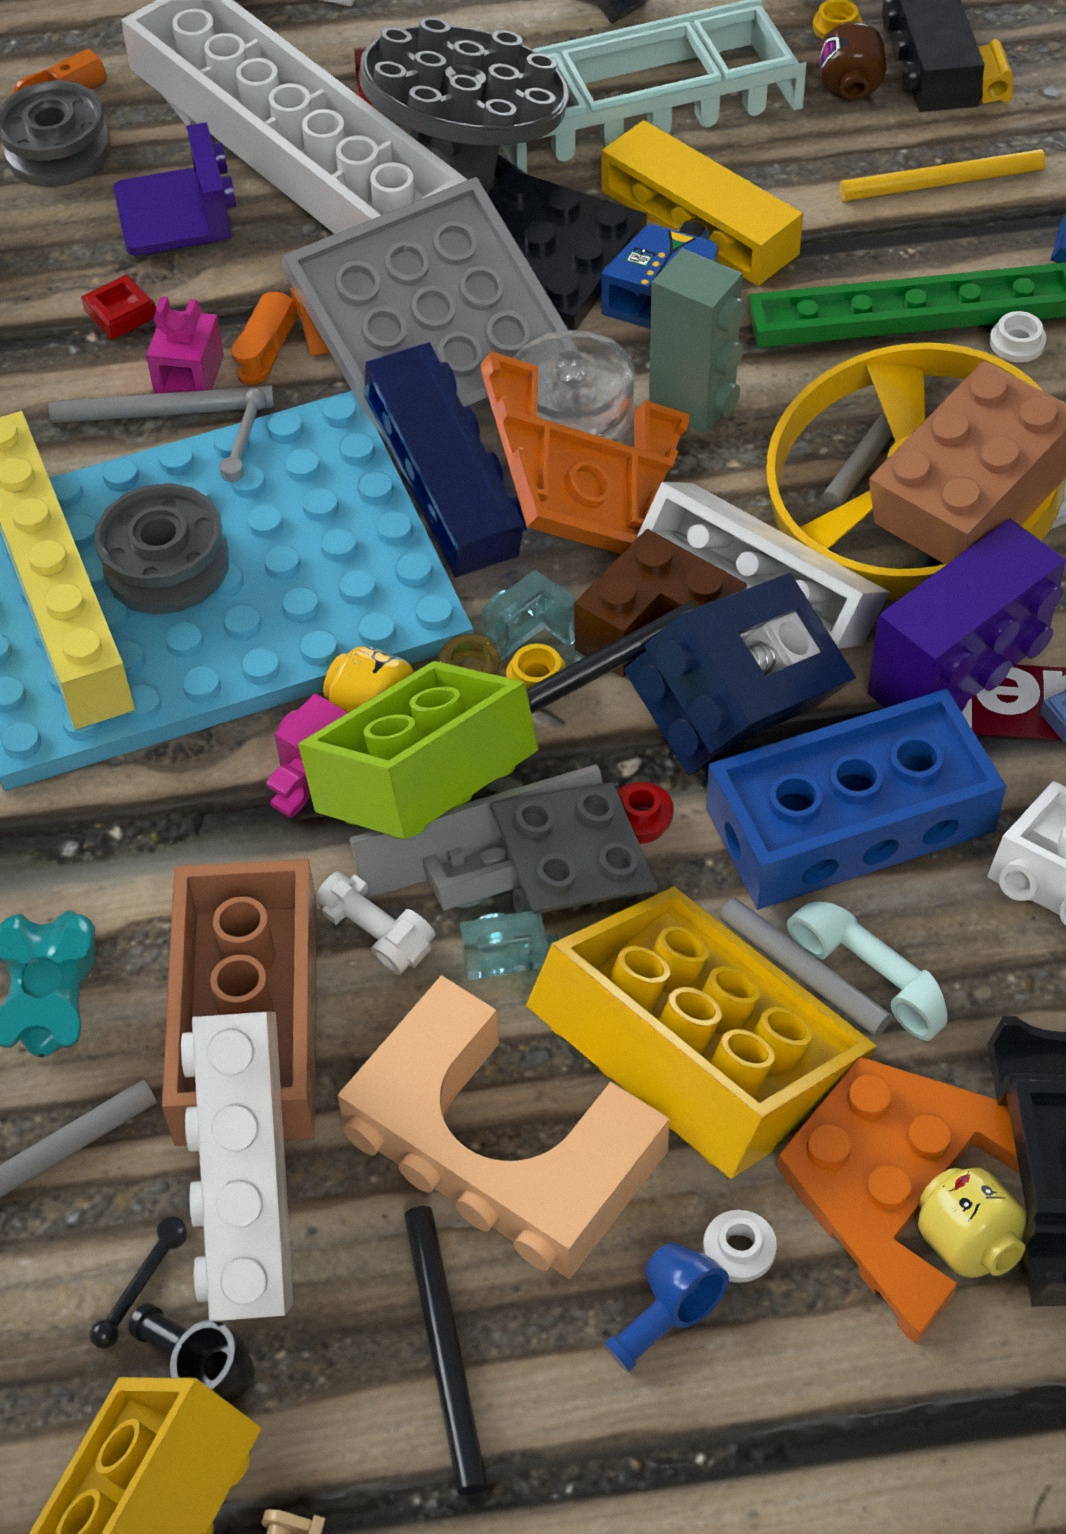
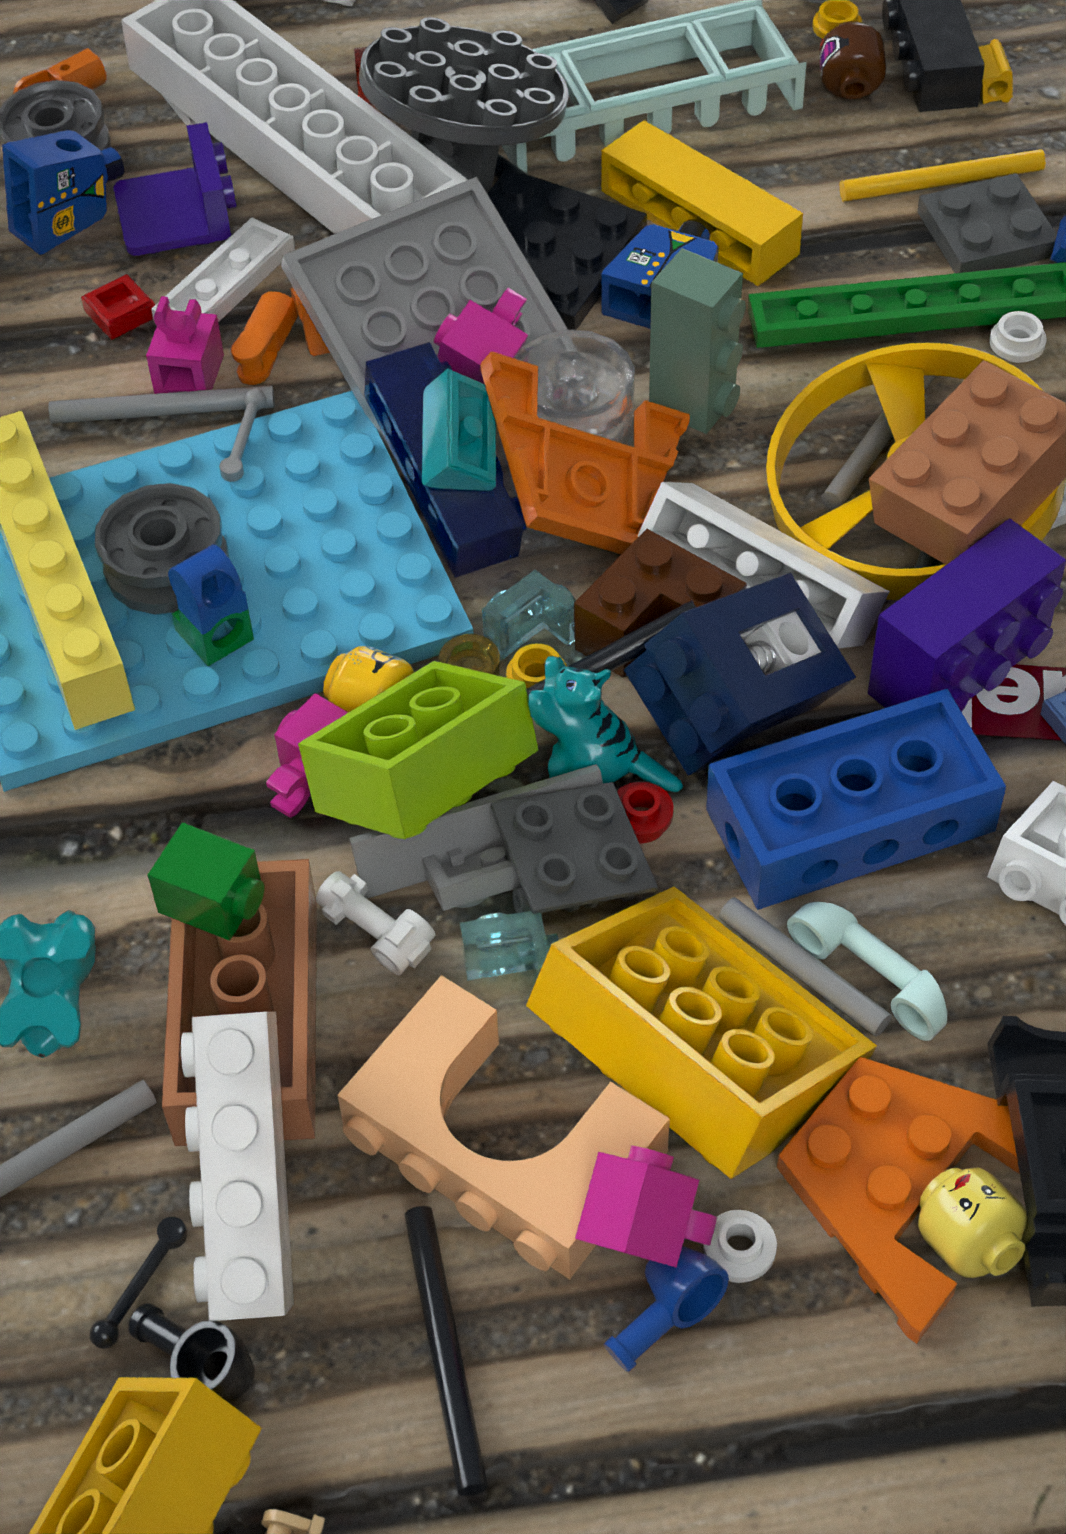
none -> blue torso [2,130,124,255]
none -> green brick [147,822,265,941]
none -> white tile [151,217,295,323]
none -> blue leg [168,544,254,666]
none -> teal slope [422,368,496,491]
none -> dark pink brick [433,288,528,384]
none -> teal animal [528,656,683,792]
none -> dark pink brick [575,1145,718,1267]
none -> dark grey plate [917,173,1057,273]

